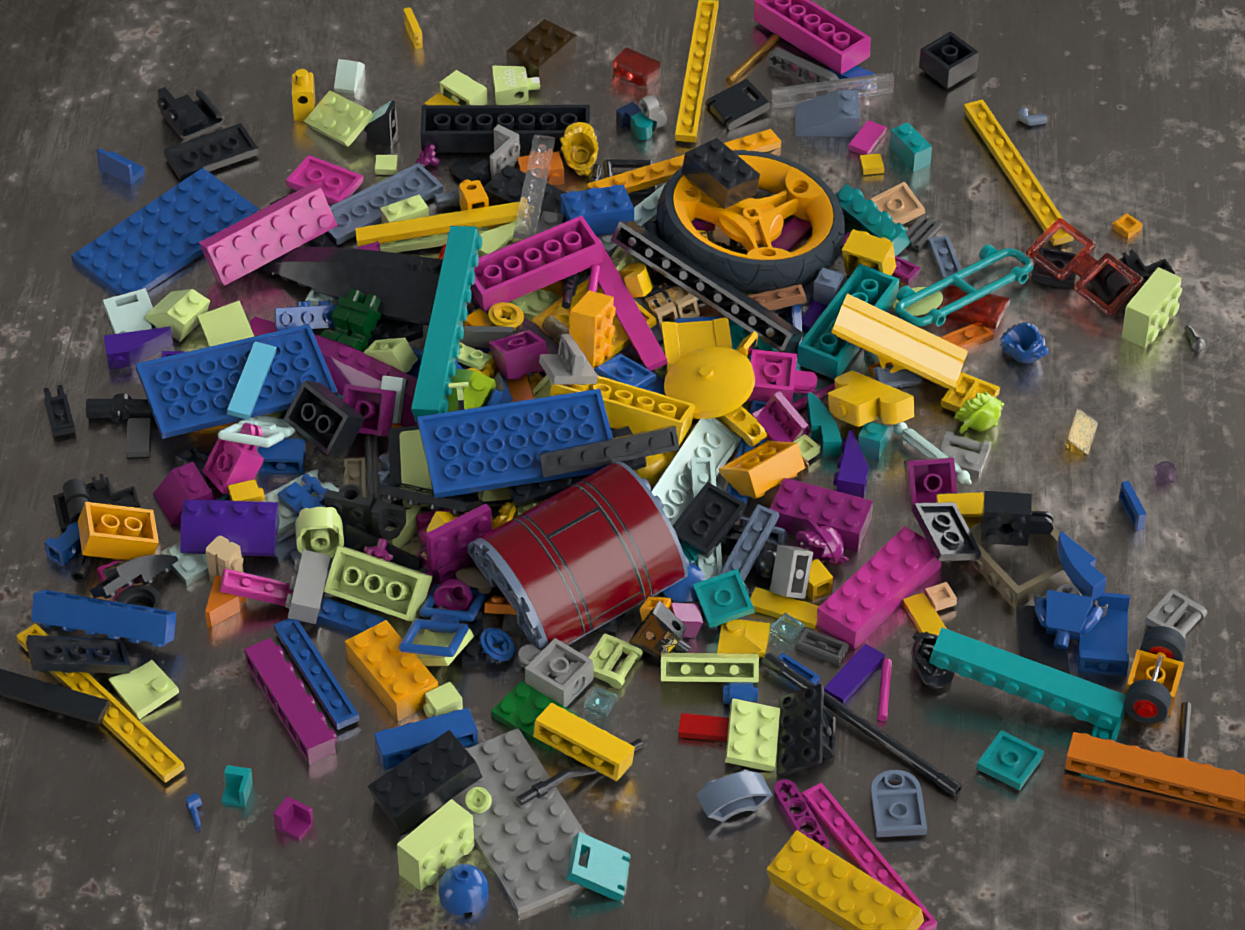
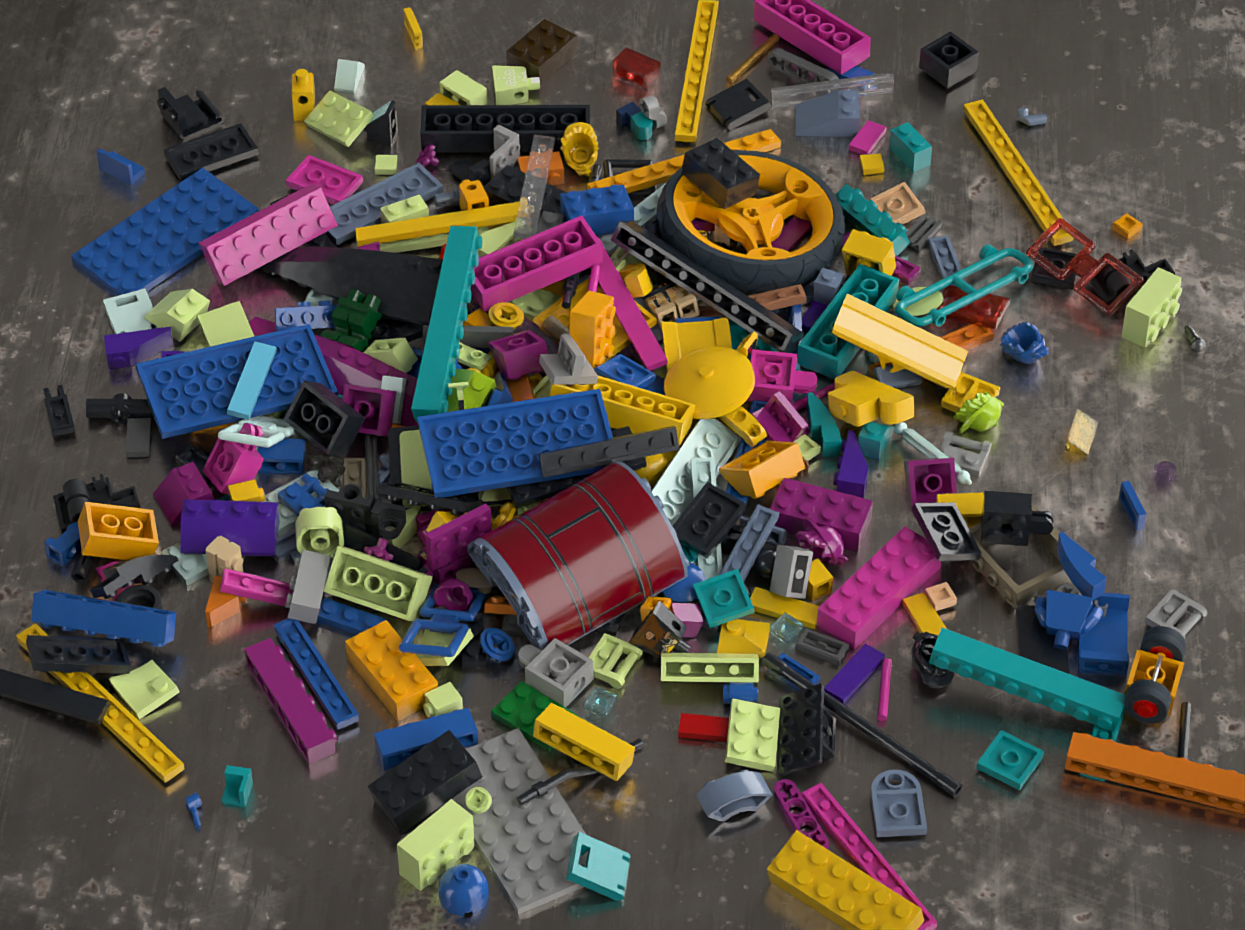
magenta panel [273,796,314,840] -> none

